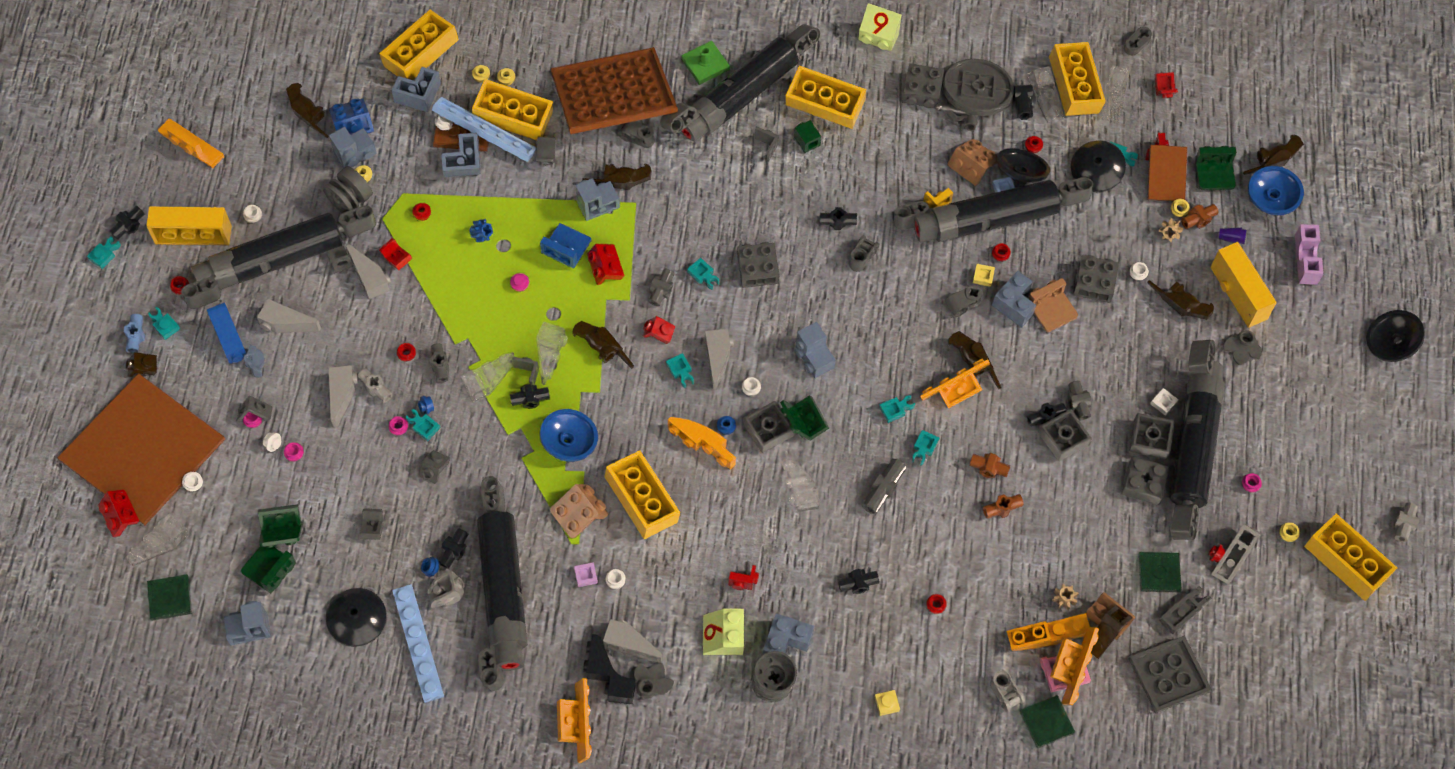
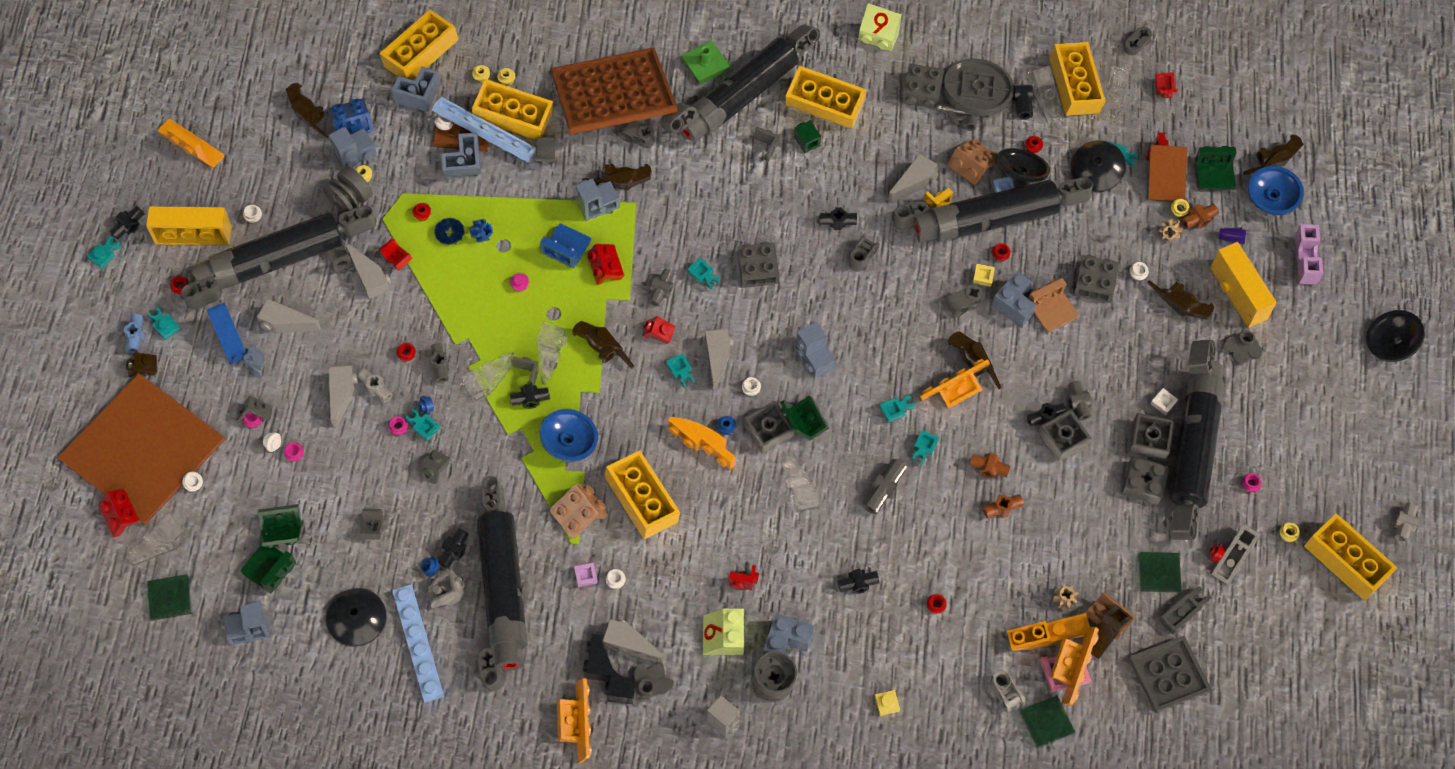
none -> clear blue gear [435,218,465,246]
none -> light grey brick [707,695,740,738]
none -> light grey slope [888,154,939,203]

